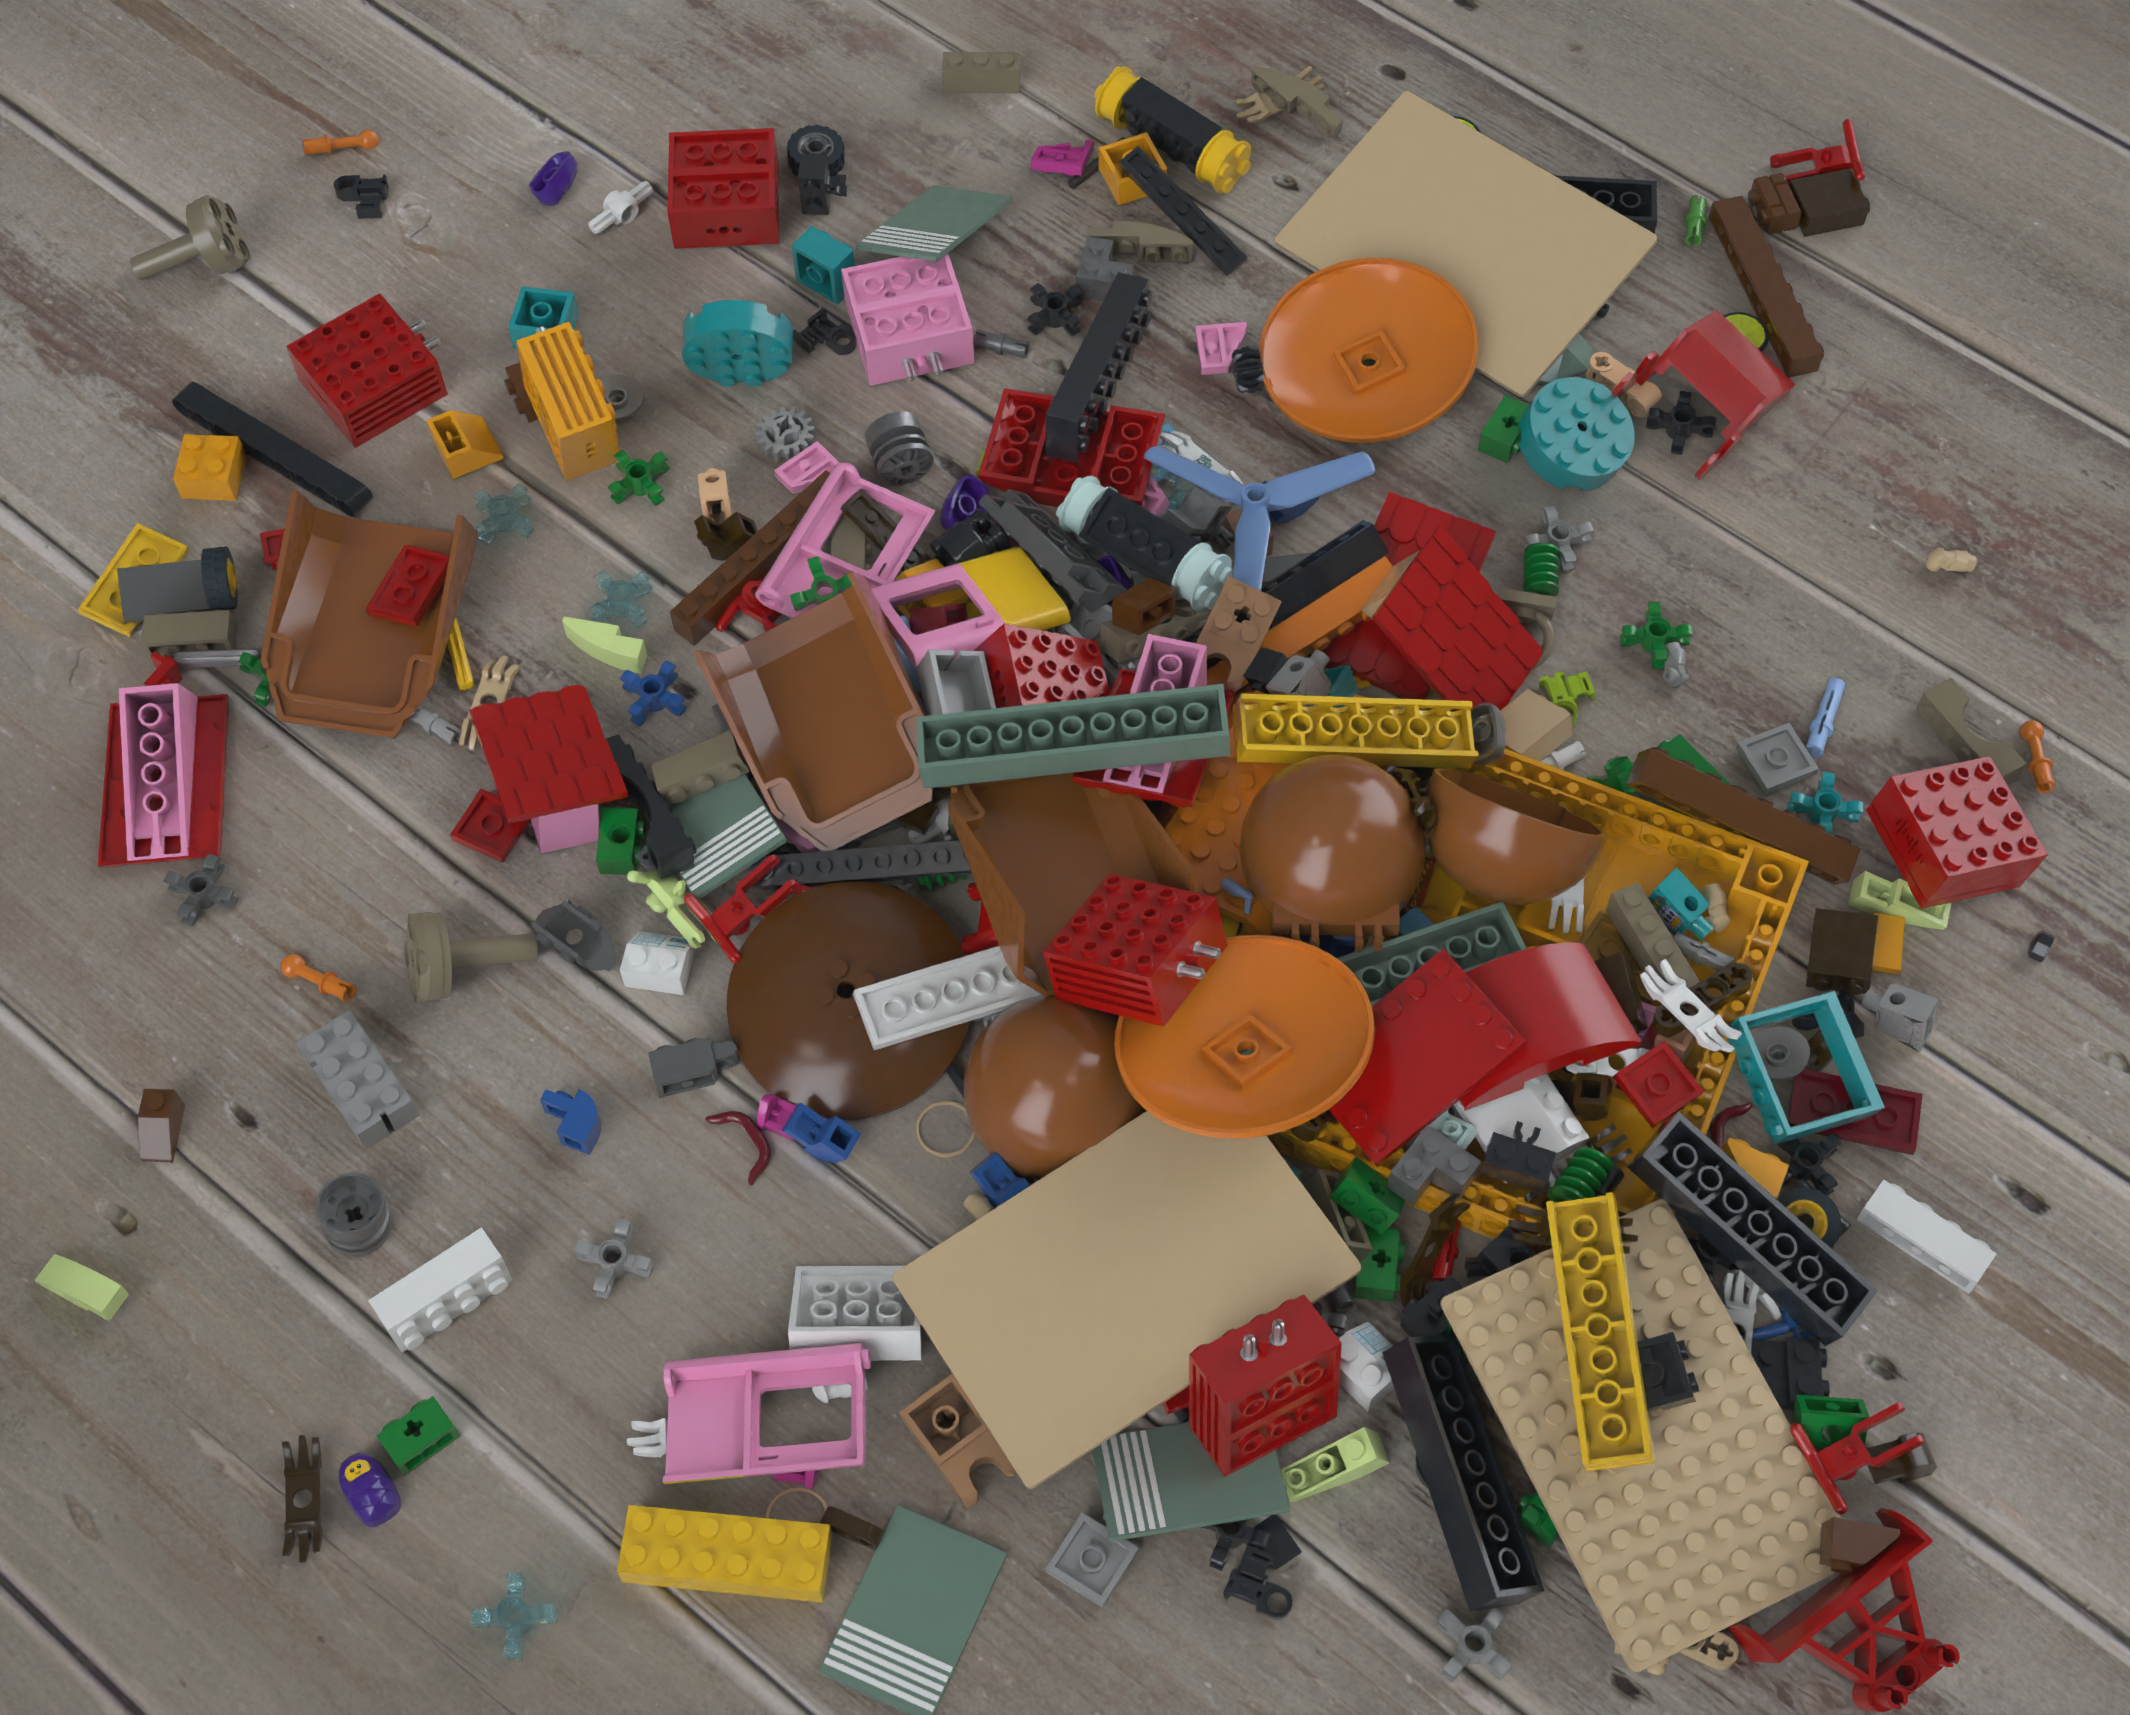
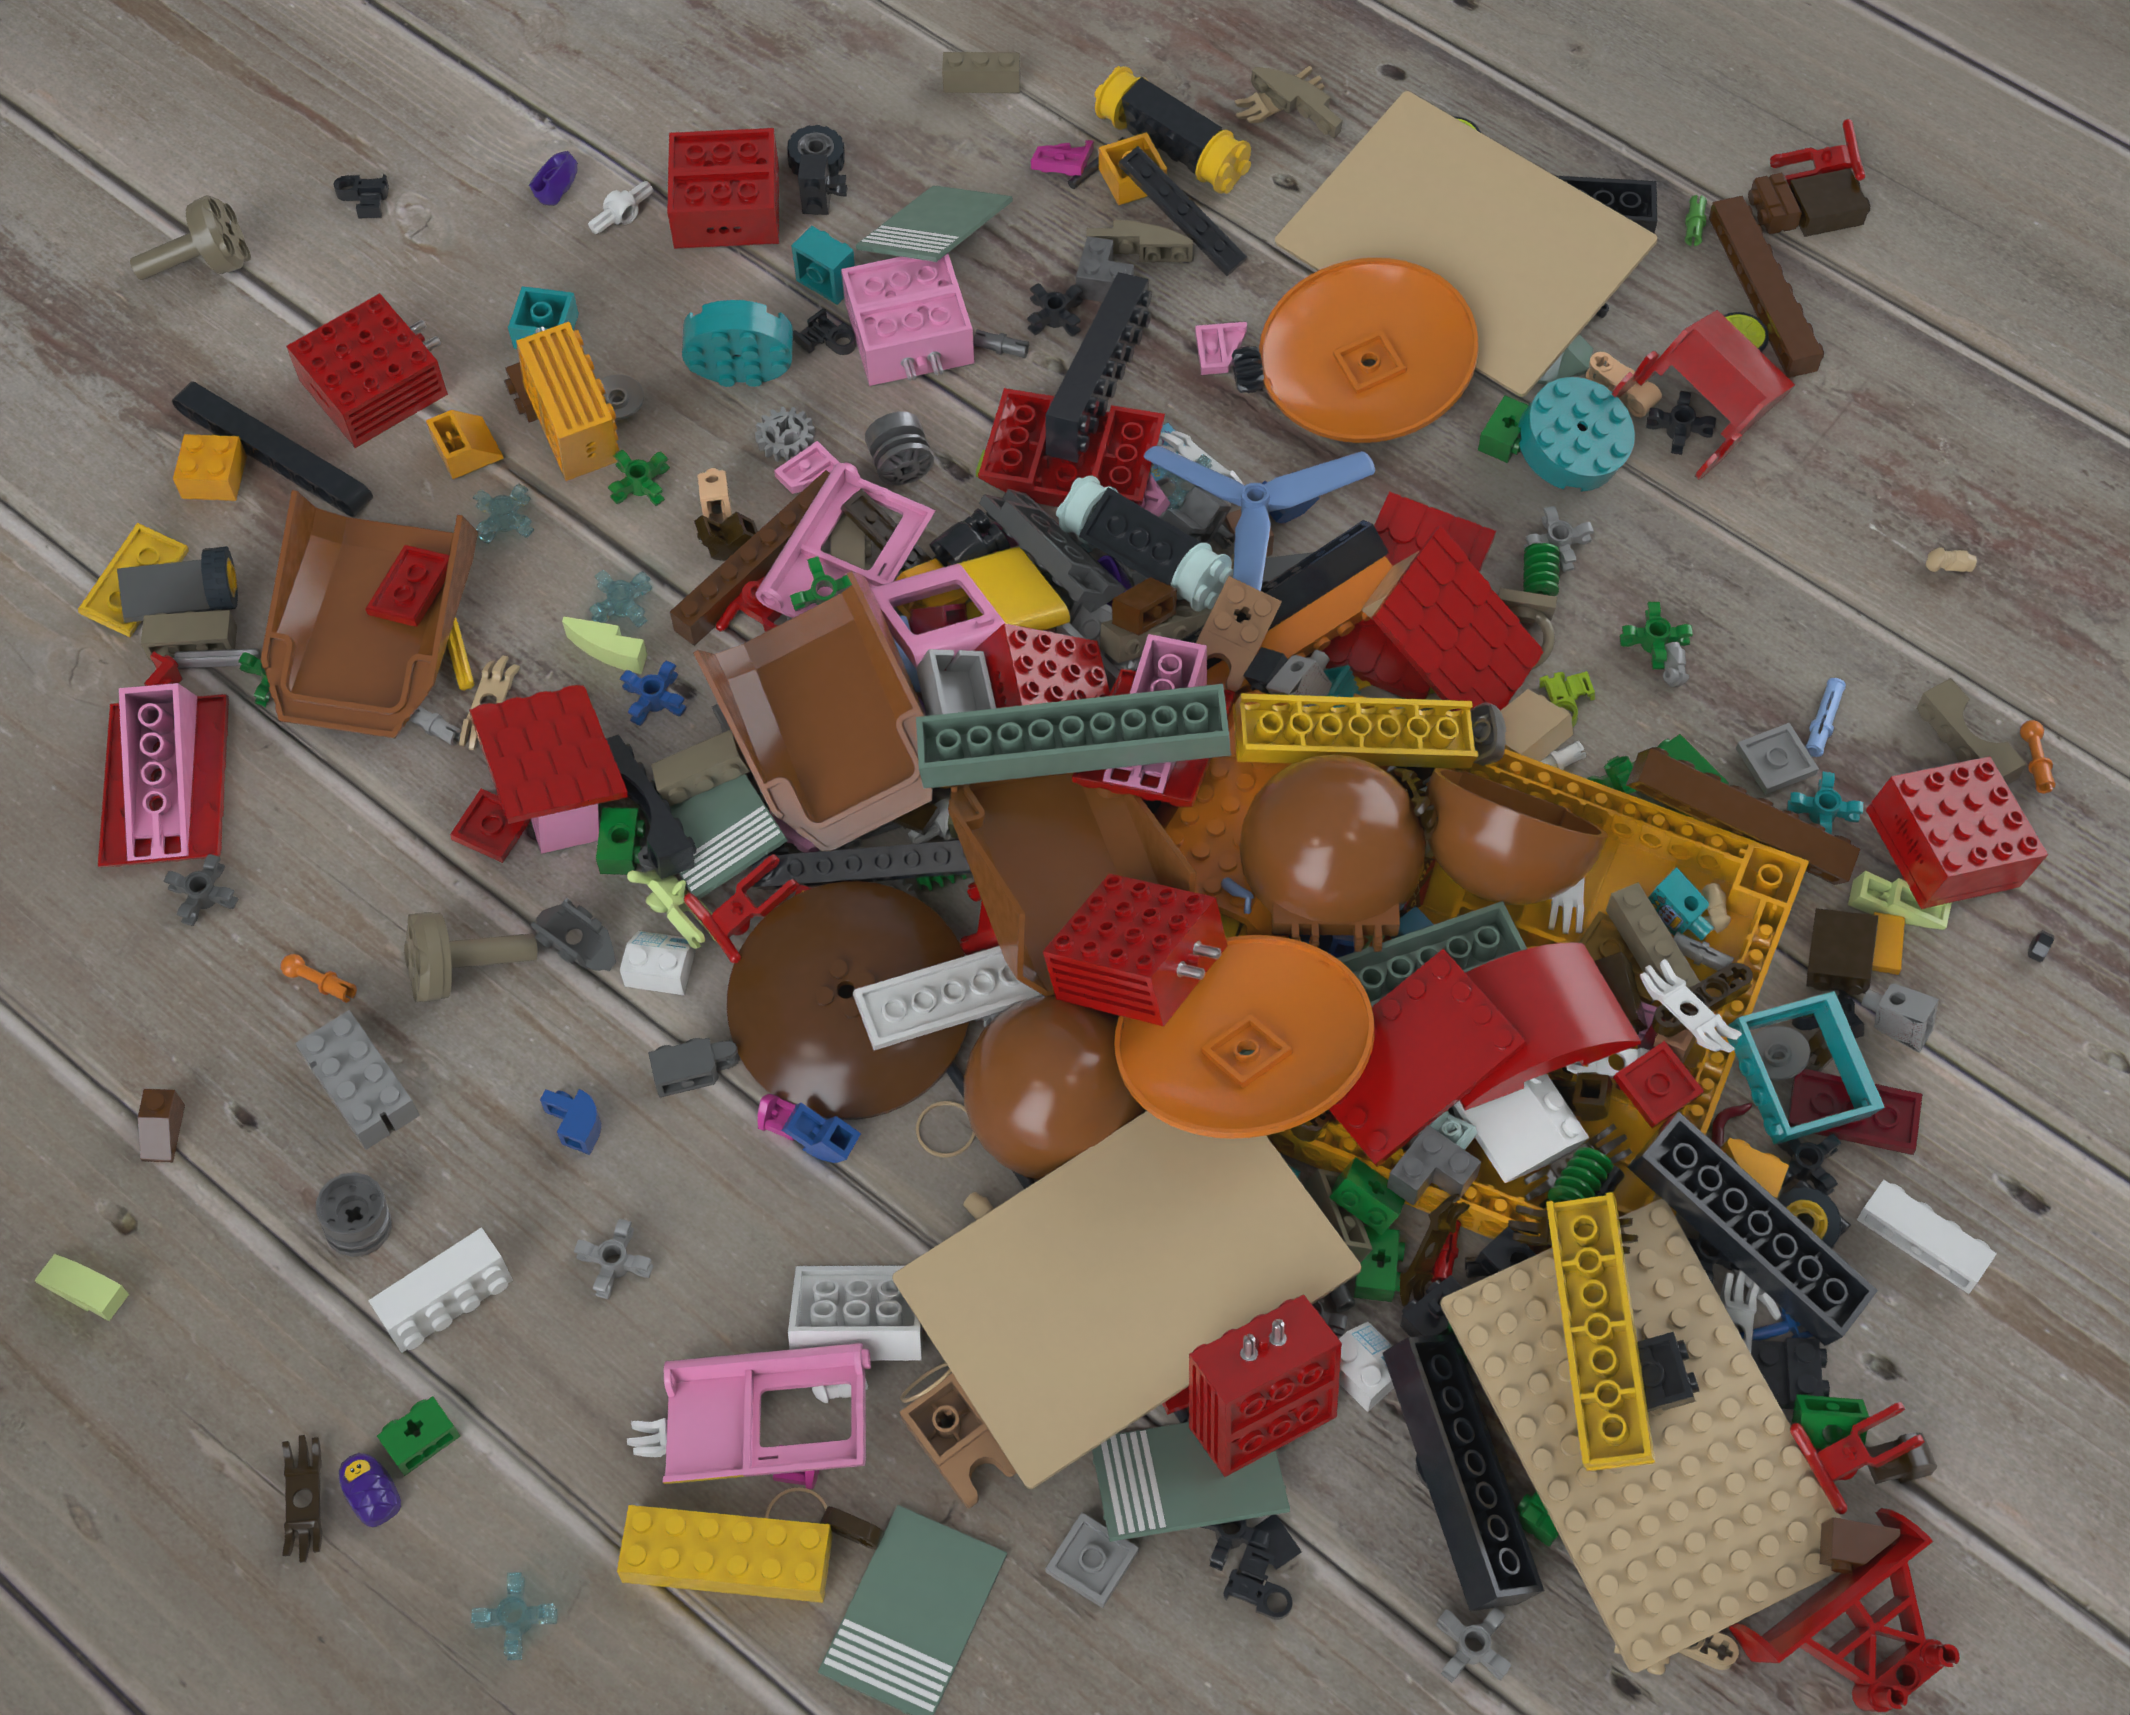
red bracket [260,528,285,570] -> none
orange pin [302,129,379,156] -> none
dark red animal [705,1111,771,1186] -> none
dark purple piece [940,474,989,530] -> none
blue brick [969,1152,1030,1209] -> none
yellowish green slope [1281,1427,1391,1502] -> none
black brick [1479,1121,1556,1193] -> none
none -> tan piece [900,1362,951,1403]

